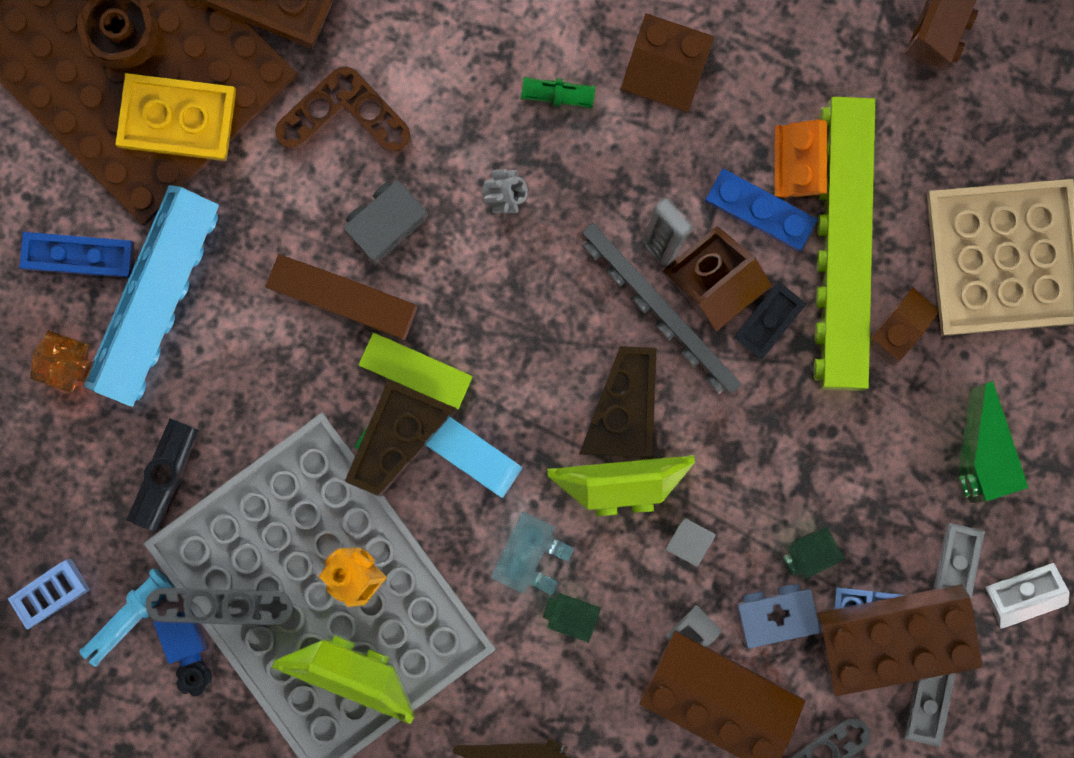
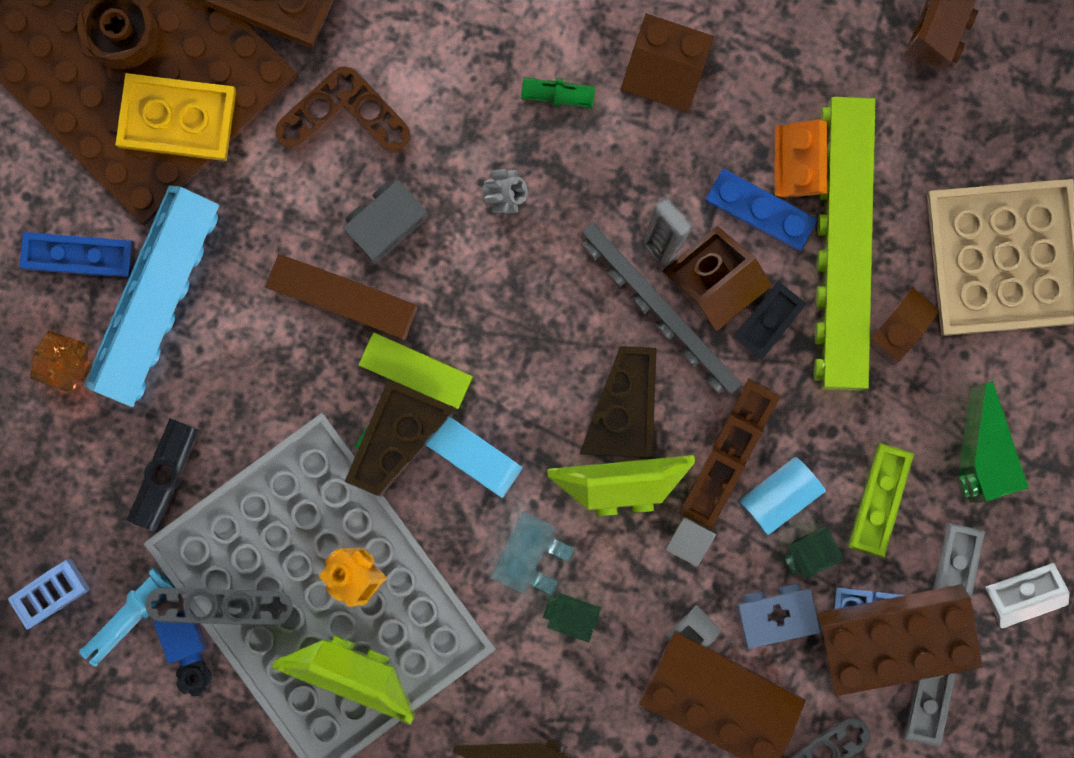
none -> reddish brown slope [679,378,781,530]
none -> medium azure brick [737,457,826,536]
none -> lime tile [847,443,914,558]

